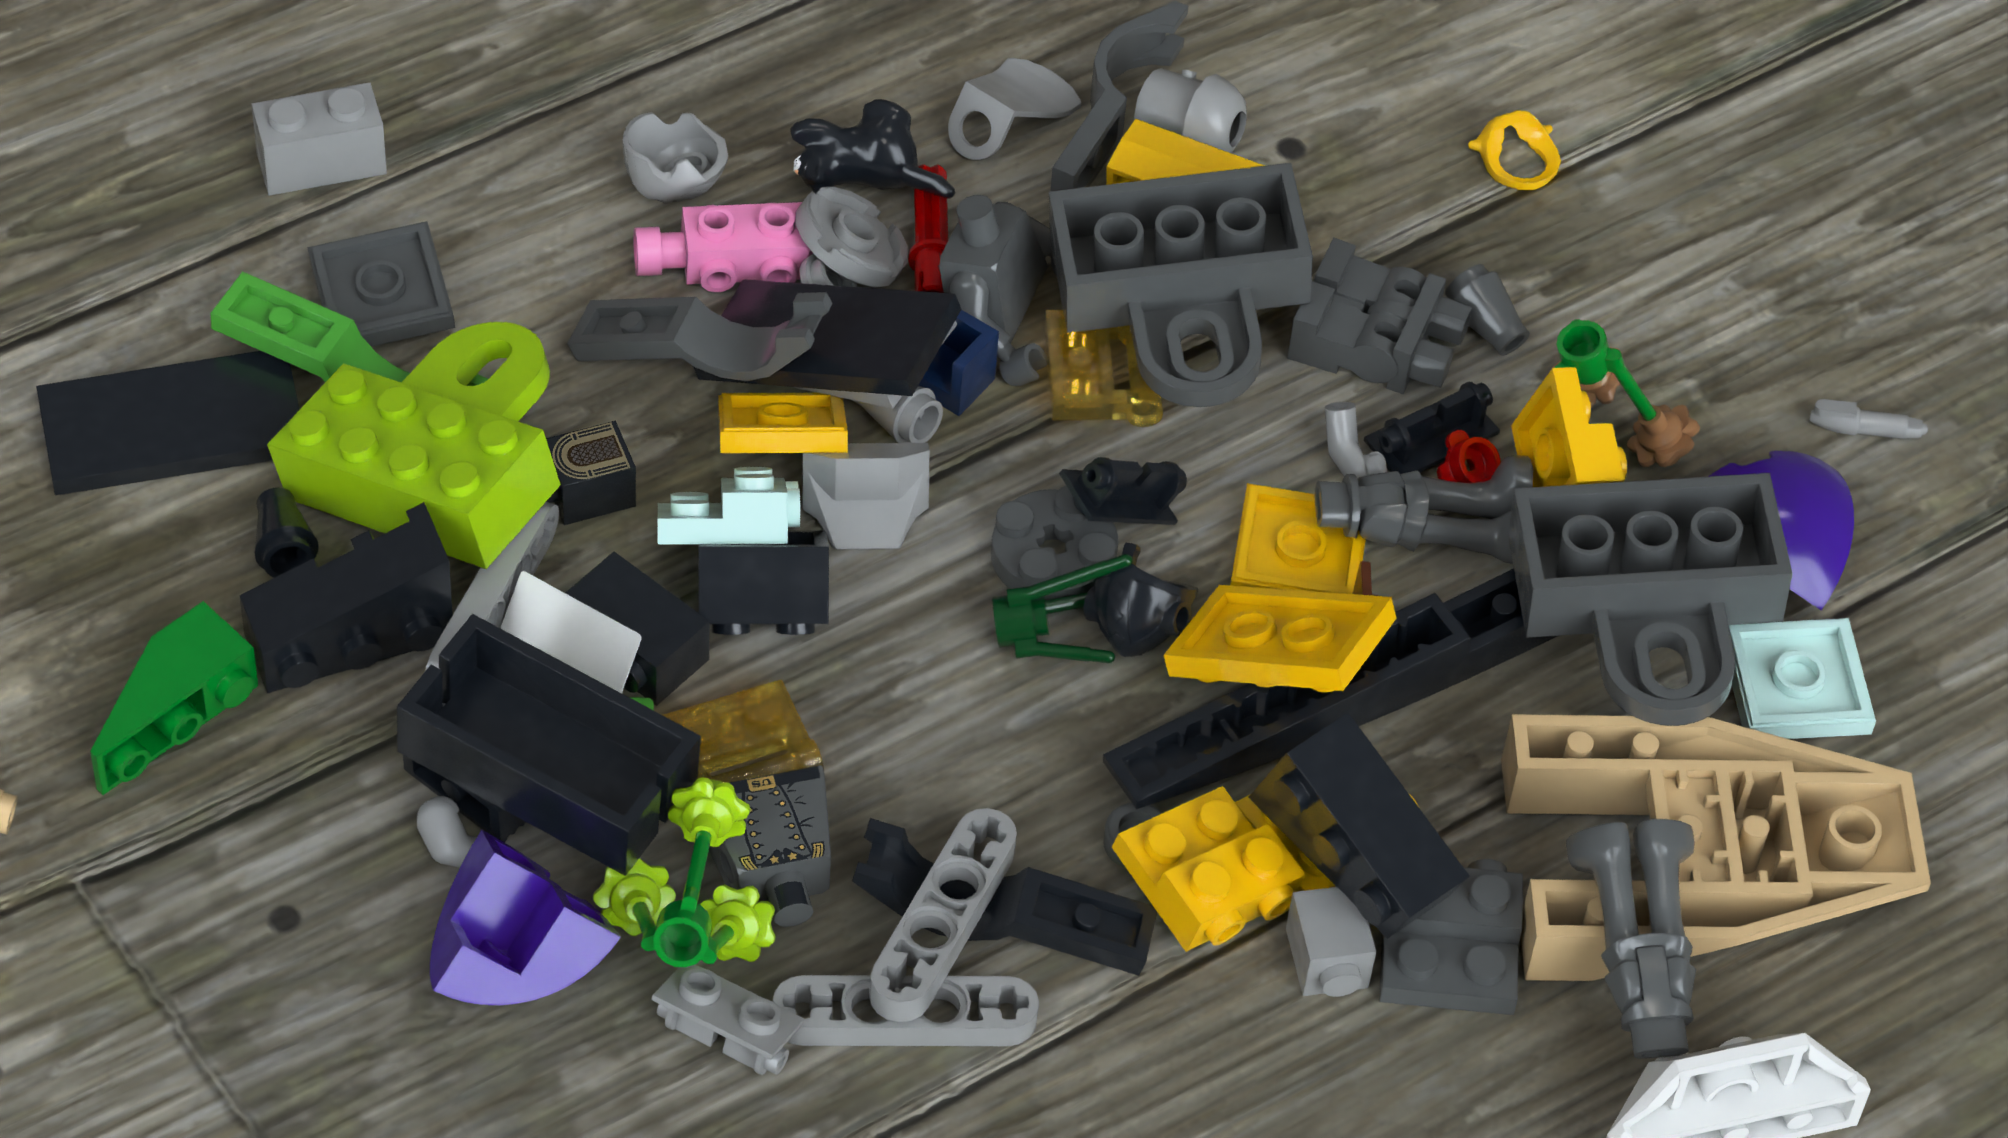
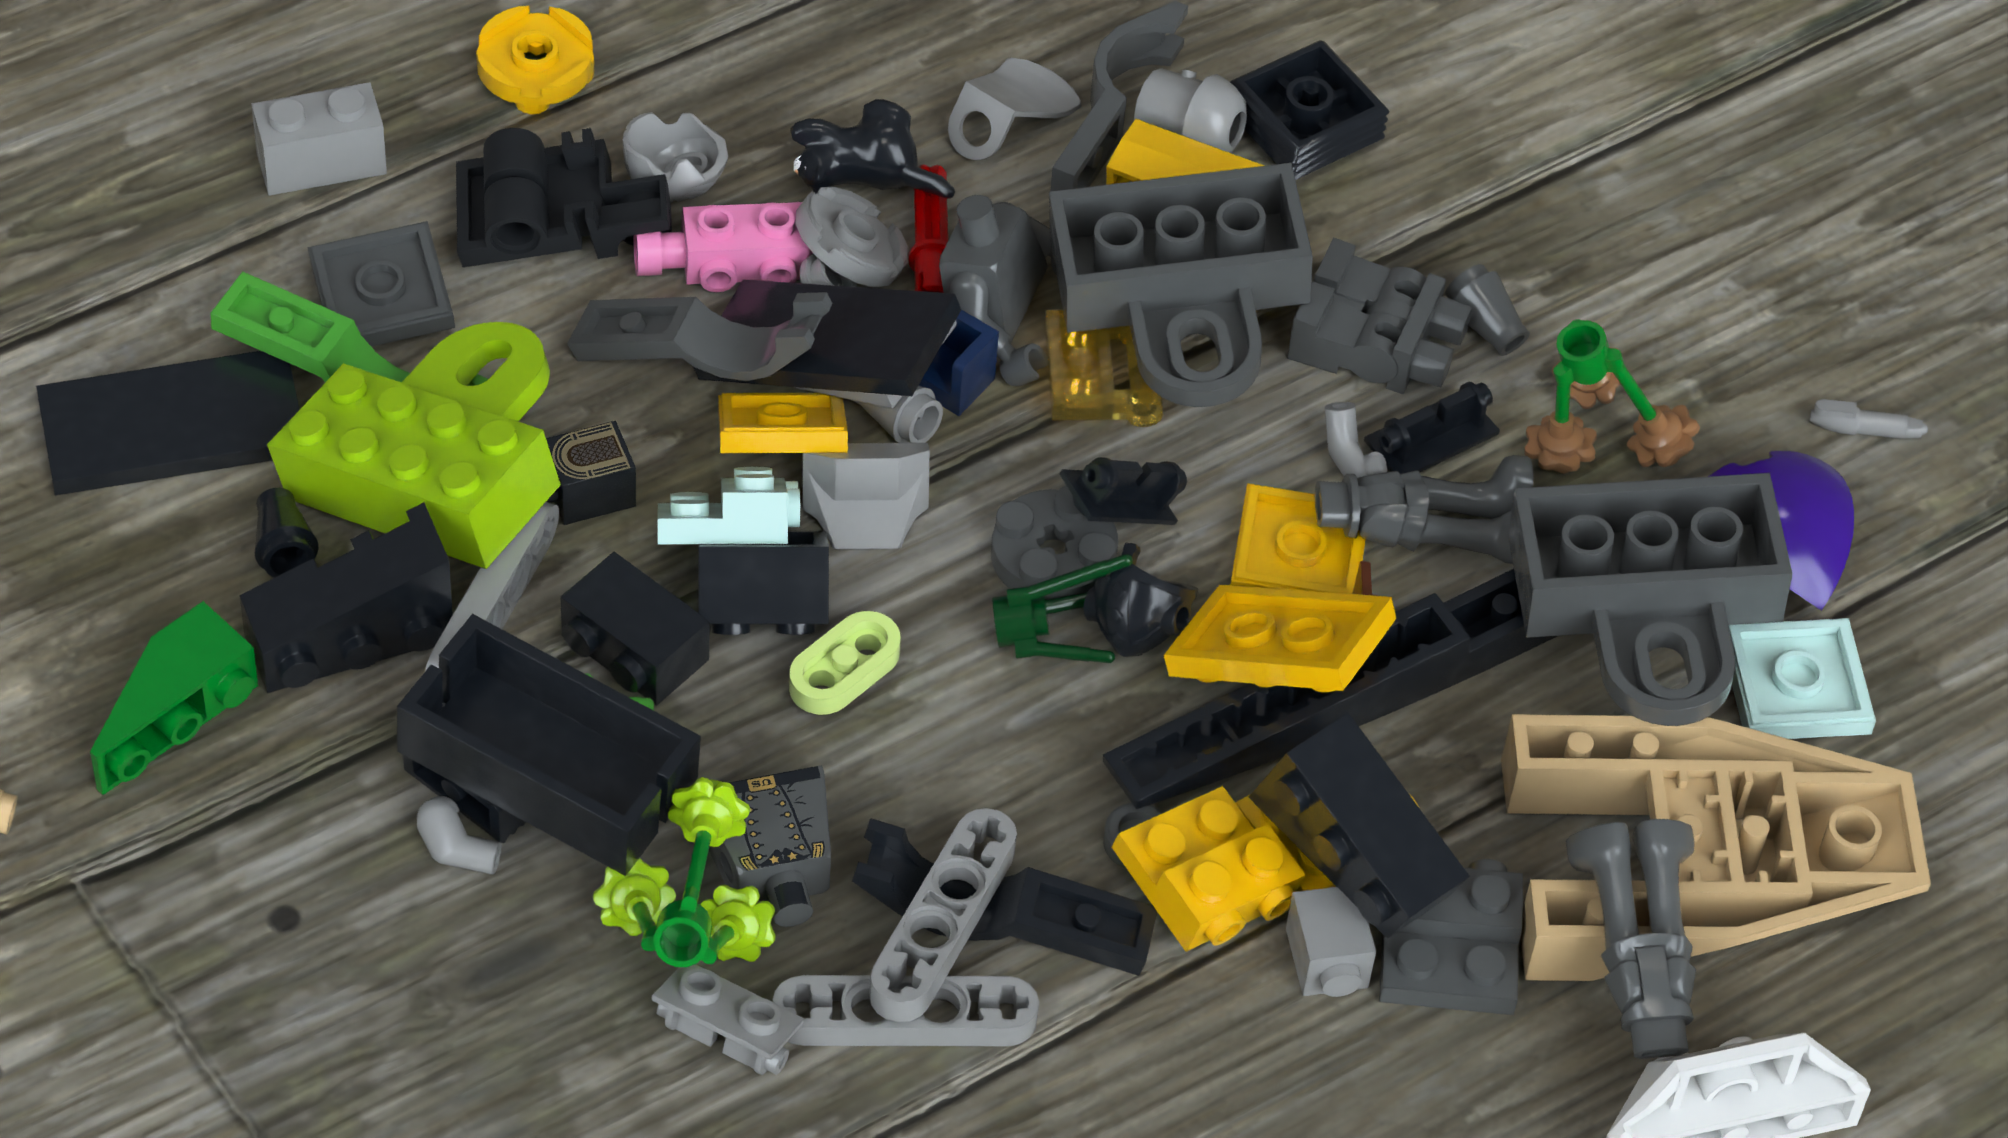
brick [430,830,621,1005] -> none
white sticker [501,571,641,693] -> none
clear yellow plate [663,679,824,783] -> none
red plate [1437,430,1501,483] -> none
yellow piece [1468,110,1561,190] -> none
yellow plate [1511,367,1627,487] -> none
none -> black plate [456,128,672,267]
none -> yellow plate [476,5,594,114]
none -> yellowish green plate [789,611,901,715]
none -> black brick [1230,40,1389,180]

